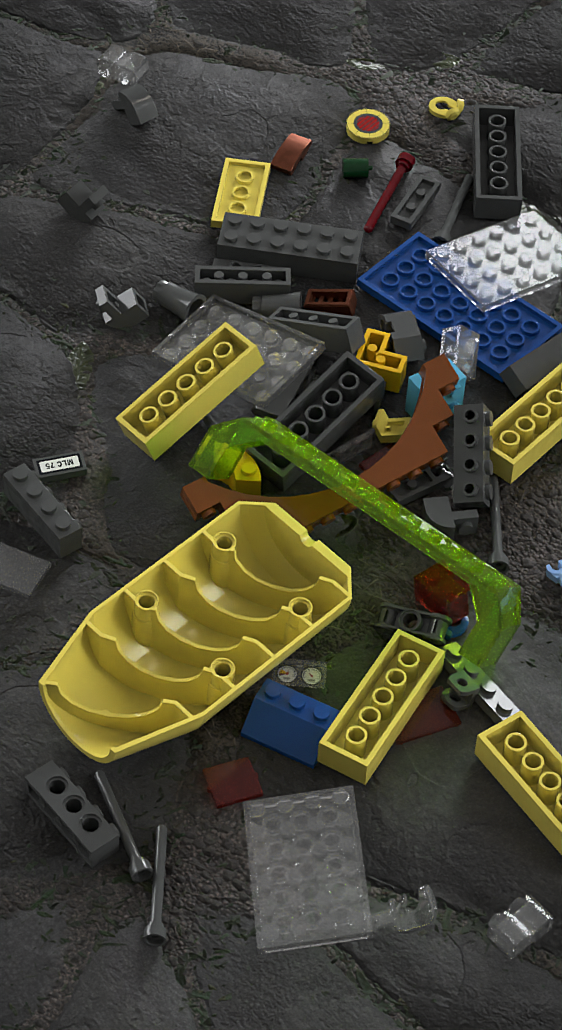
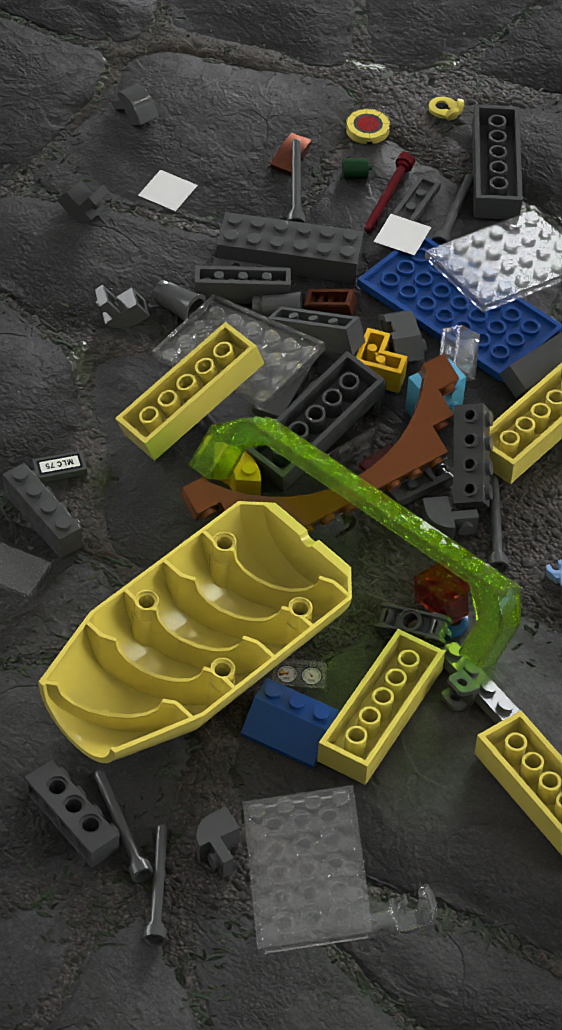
clear brick [97,45,149,86] -> none
clear red piece [203,757,263,809] -> none
light yellow plate [211,158,271,228] -> none
light yellow bracket [372,409,411,443] -> none
clear red piece [395,686,462,745] -> none
clear brick [486,894,554,959] -> none
none -> white sticker [138,170,198,211]
none -> dark grey brick [196,807,240,878]
none -> dark grey piece [287,139,305,223]
none -> white sticker [374,214,431,255]

